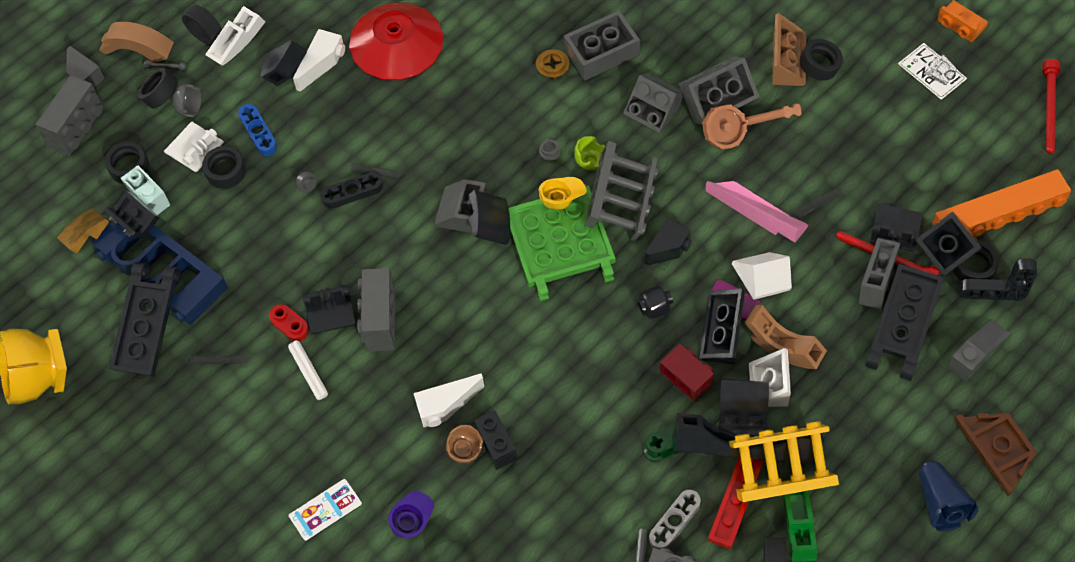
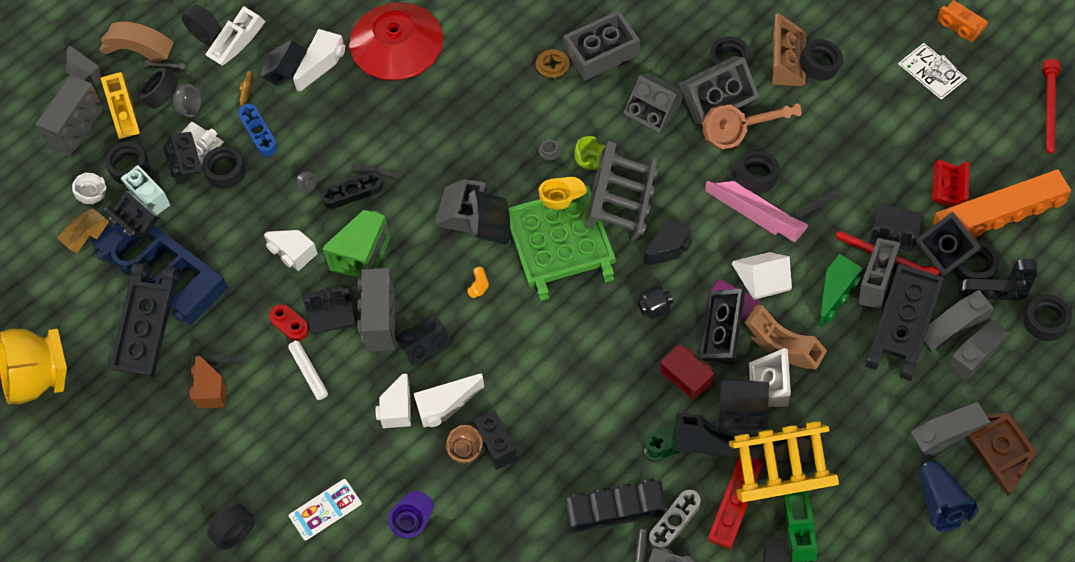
none -> white hair [72,173,107,205]
none -> yellow slope [101,72,140,139]
none -> black bracket [164,132,202,184]
none -> dark orange slope [189,356,227,408]
none -> black tyre [207,503,255,550]
none -> pearl gold piece [239,71,254,107]
none -> white slope [264,230,318,271]
none -> bright green slope [323,210,390,279]
none -> white slope [376,374,411,428]
none -> black bracket [395,315,452,366]
none -> light orange arm [467,267,489,298]
none -> black brick [566,479,667,533]
none -> black tyre [709,36,750,67]
none -> black tyre [736,151,780,192]
none -> green slope [819,254,863,328]
none -> dark grey slope [911,402,991,458]
none -> dark grey slope [924,290,993,352]
none -> red bracket [932,159,970,208]
none -> black tyre [1024,294,1072,341]

